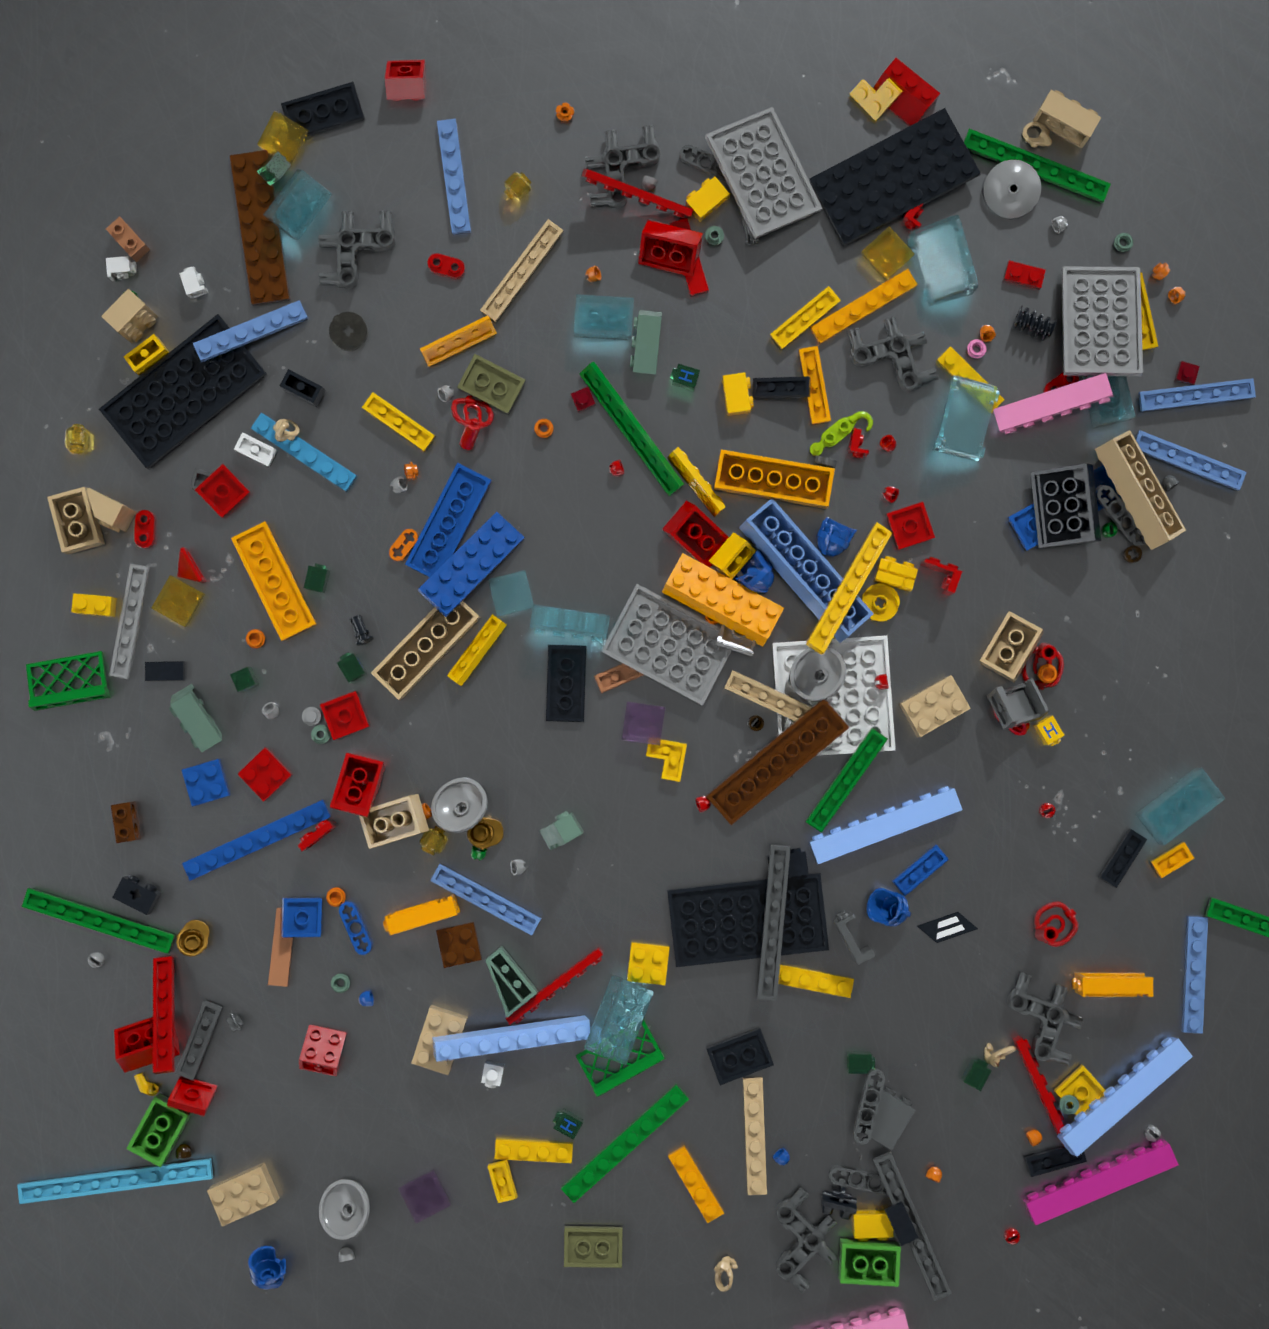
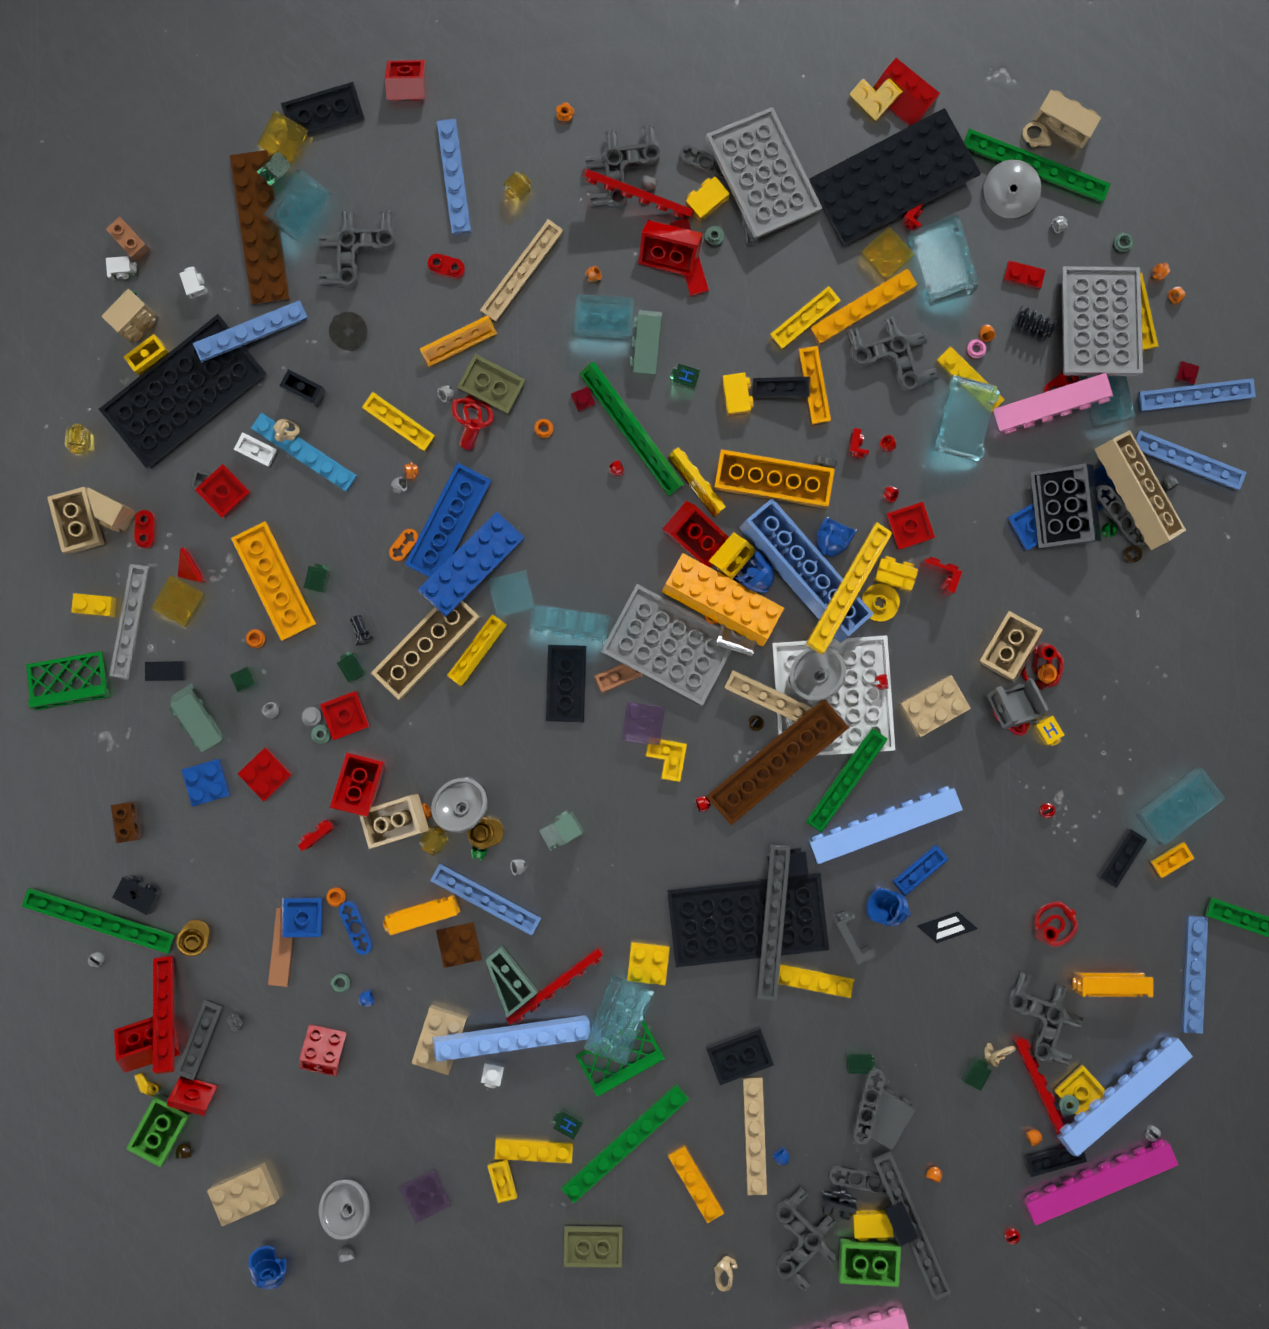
medium azure plate [17,1158,214,1204] -> none
blue plate [182,800,331,881] -> none
lime piece [810,411,873,456] -> none

